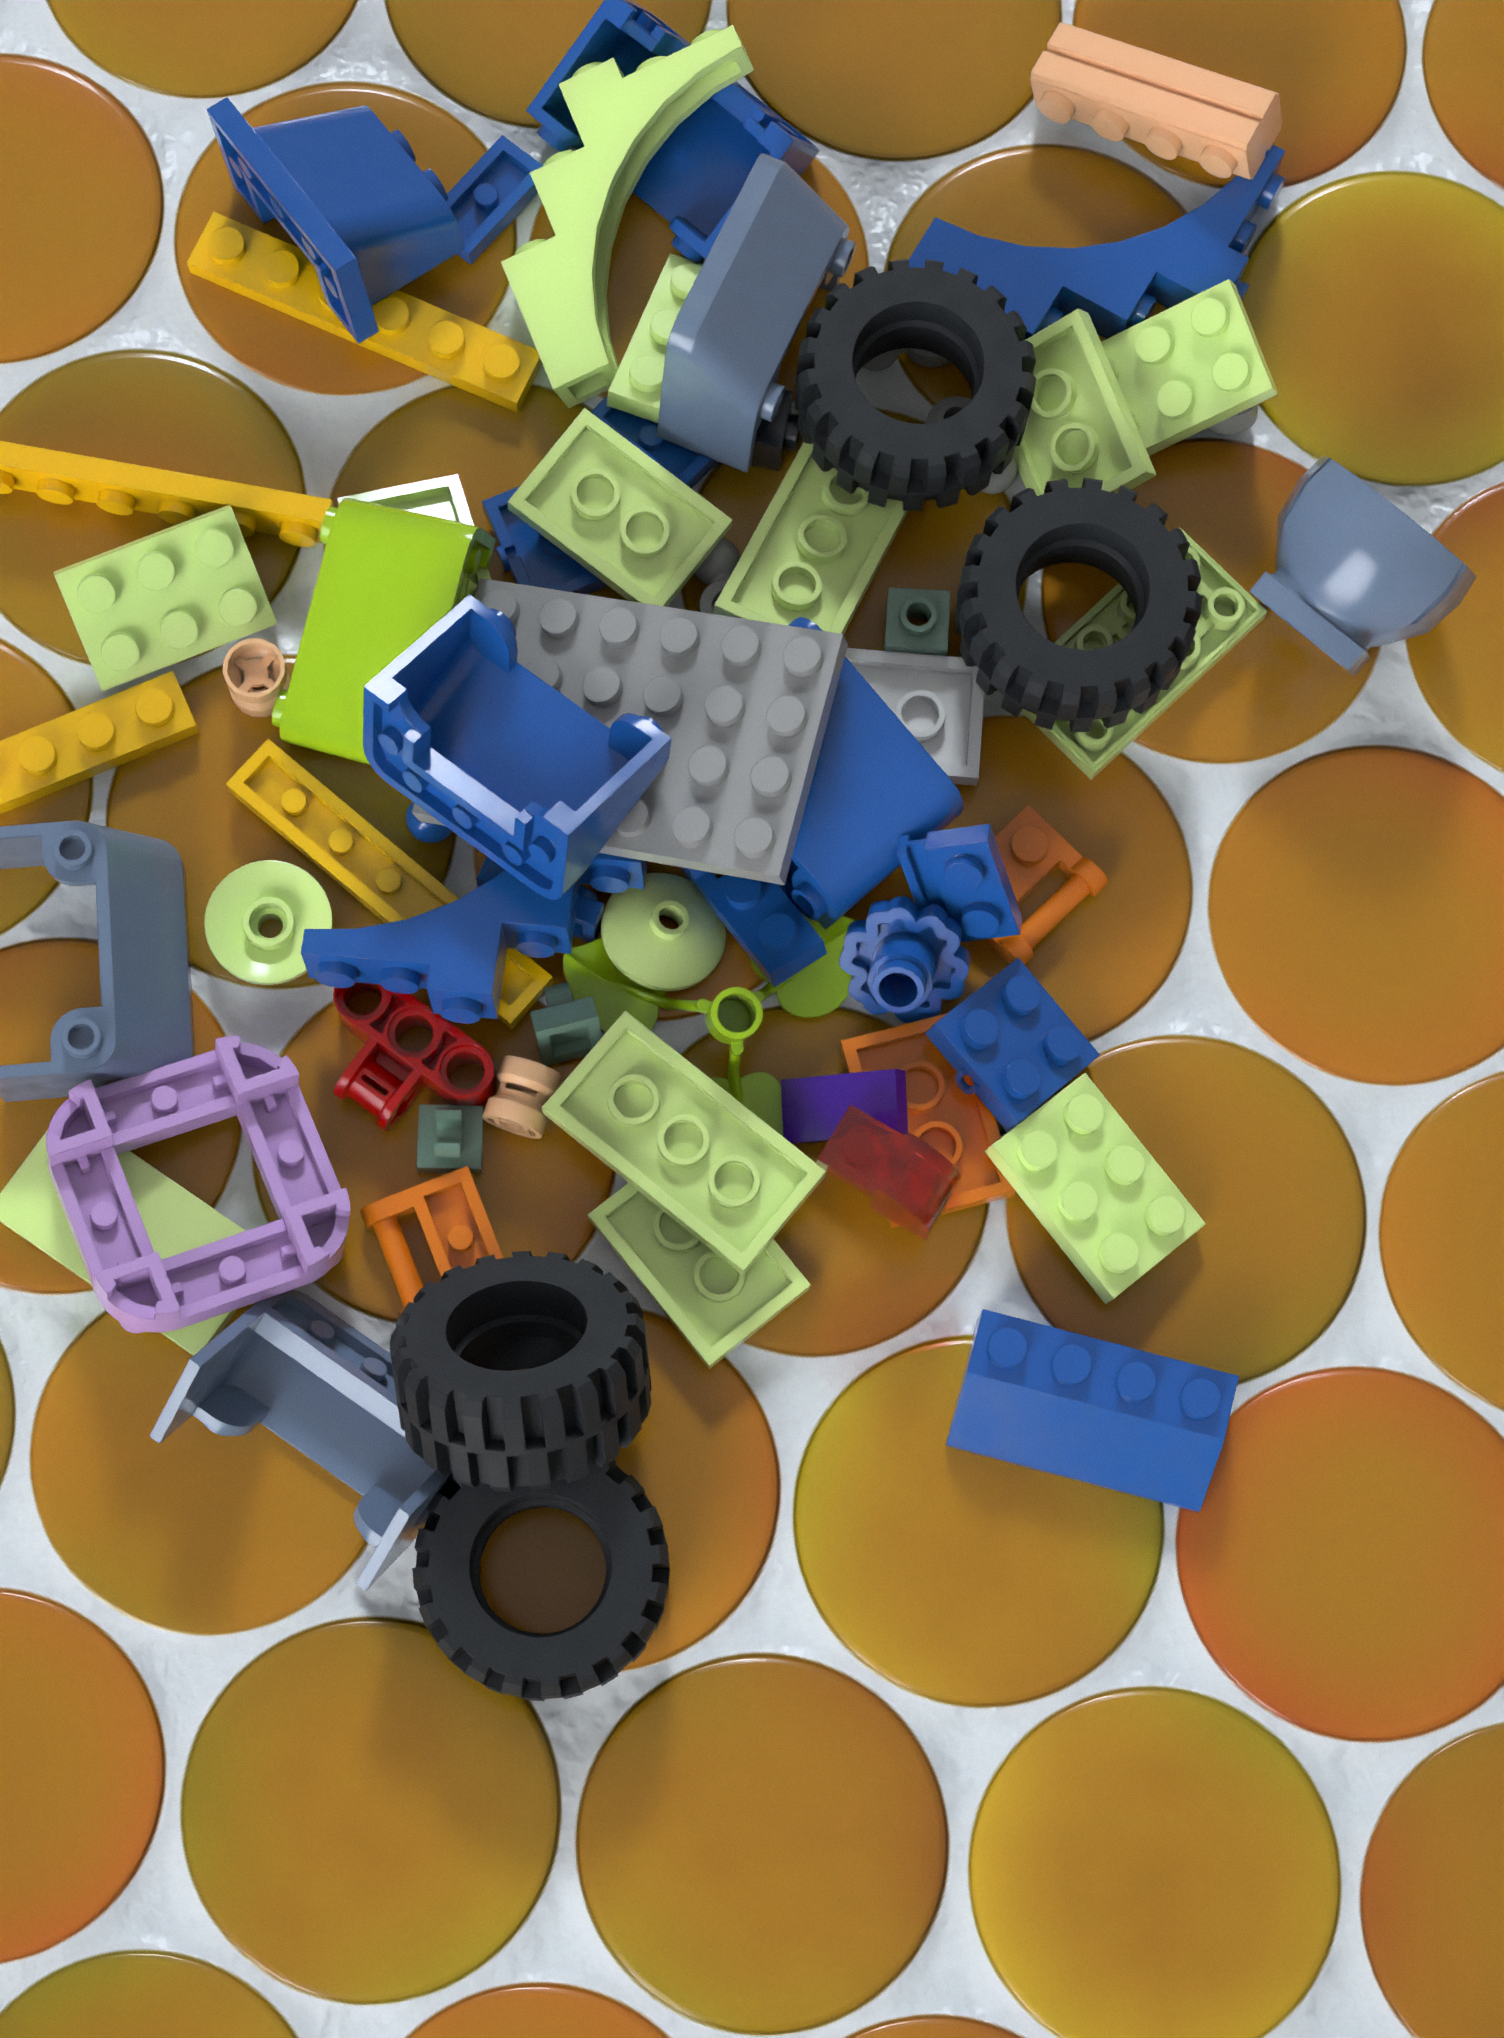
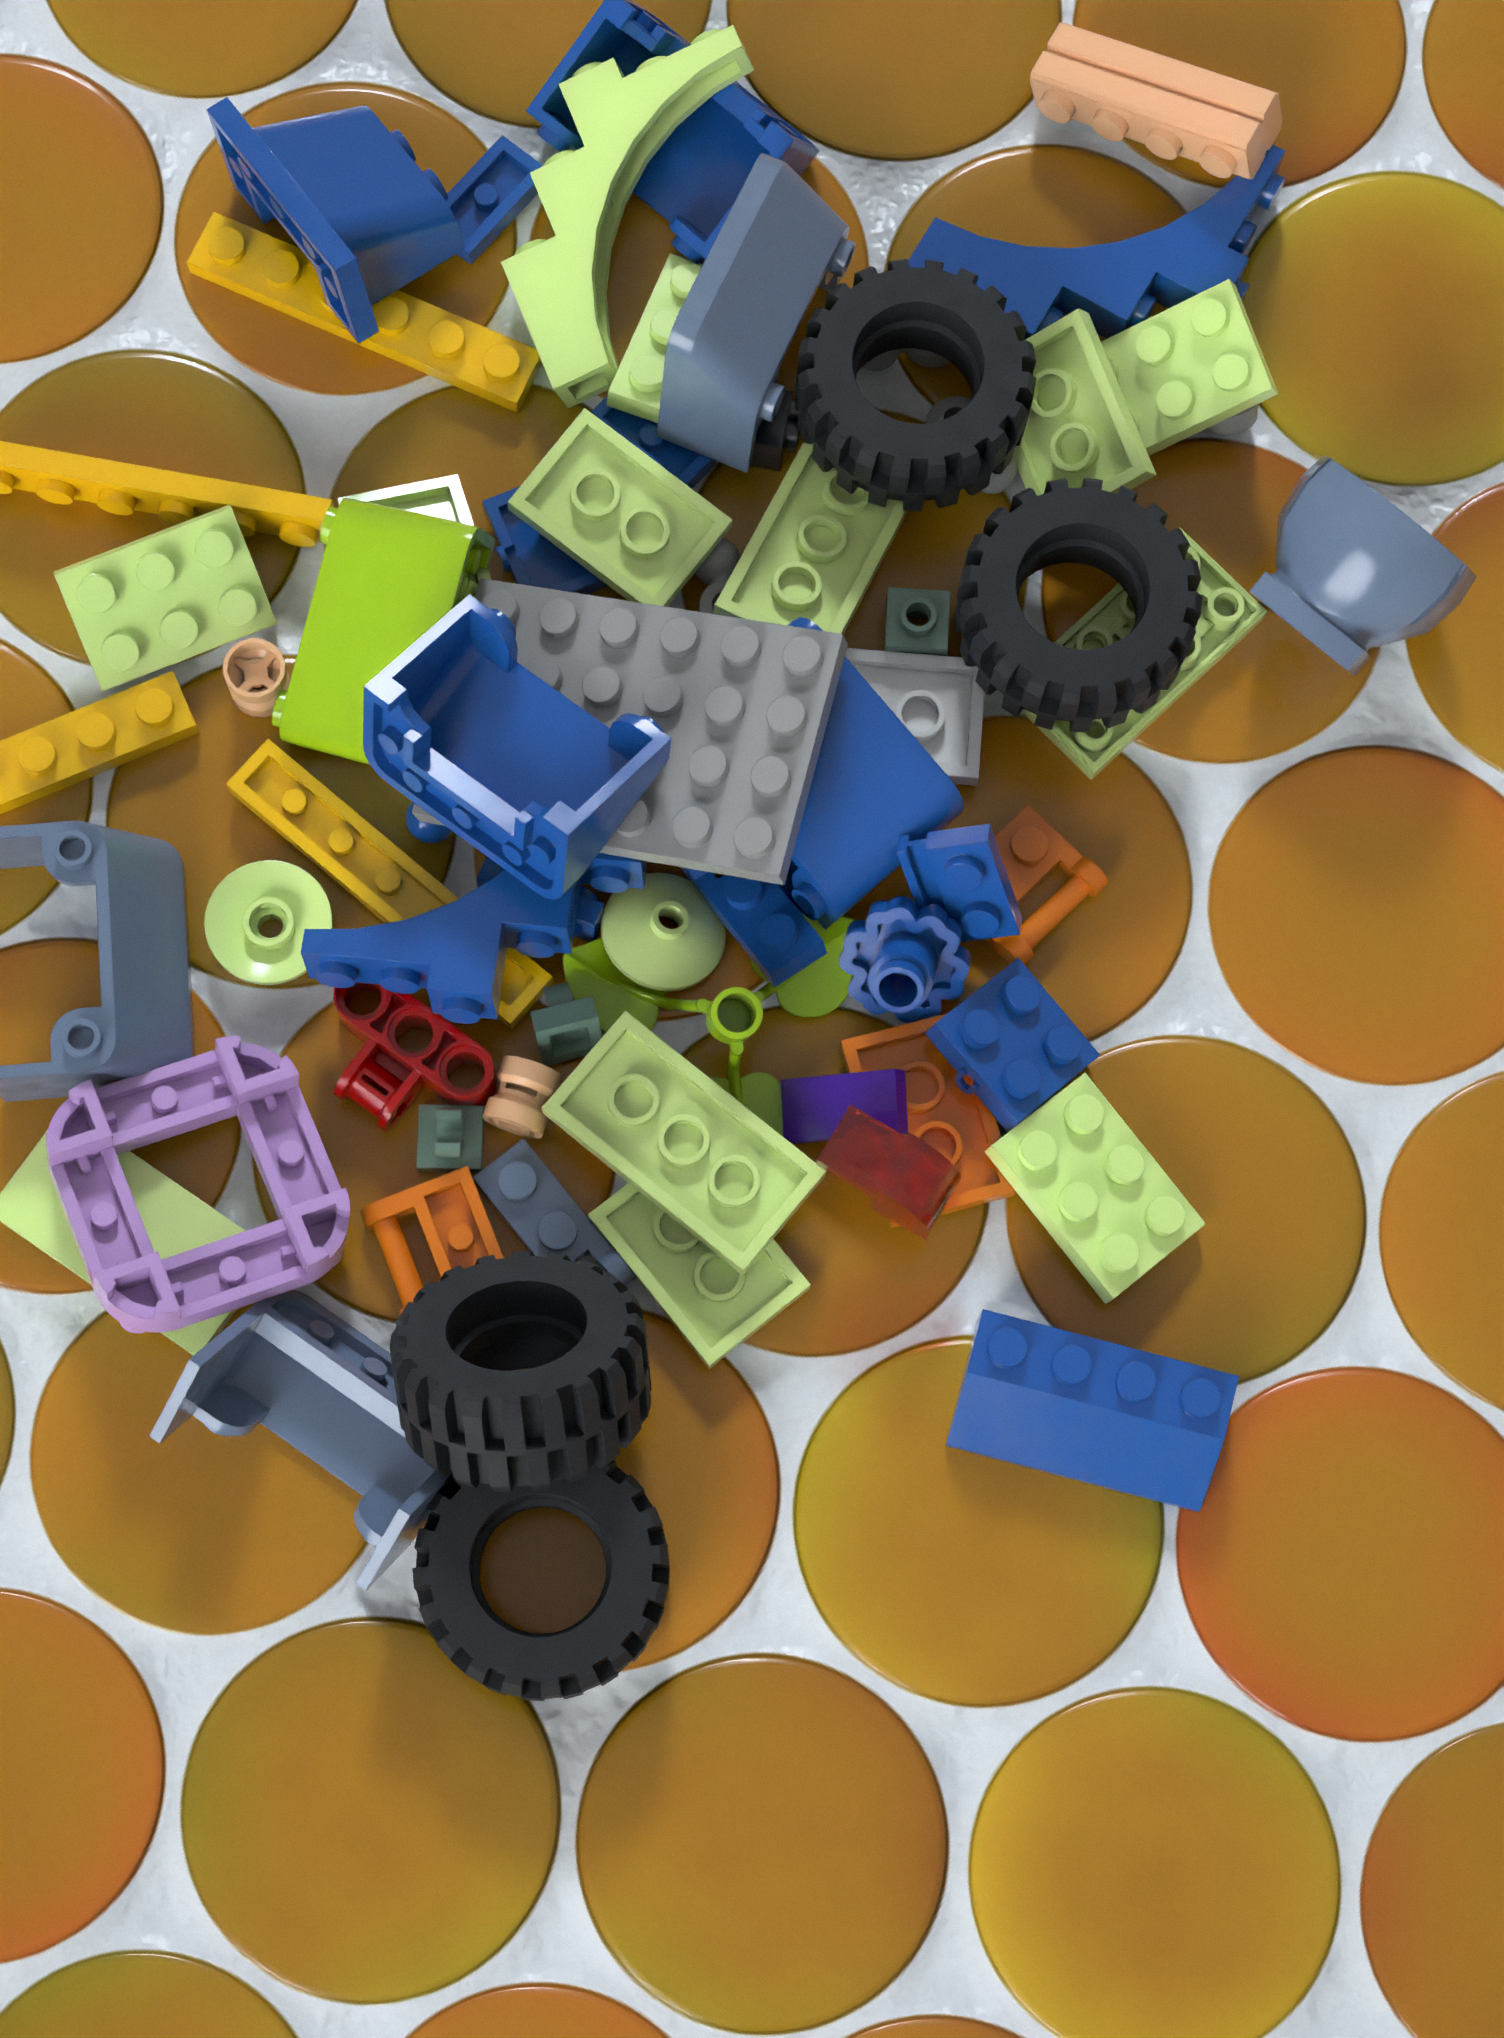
none -> sand blue plate [473,1138,635,1286]

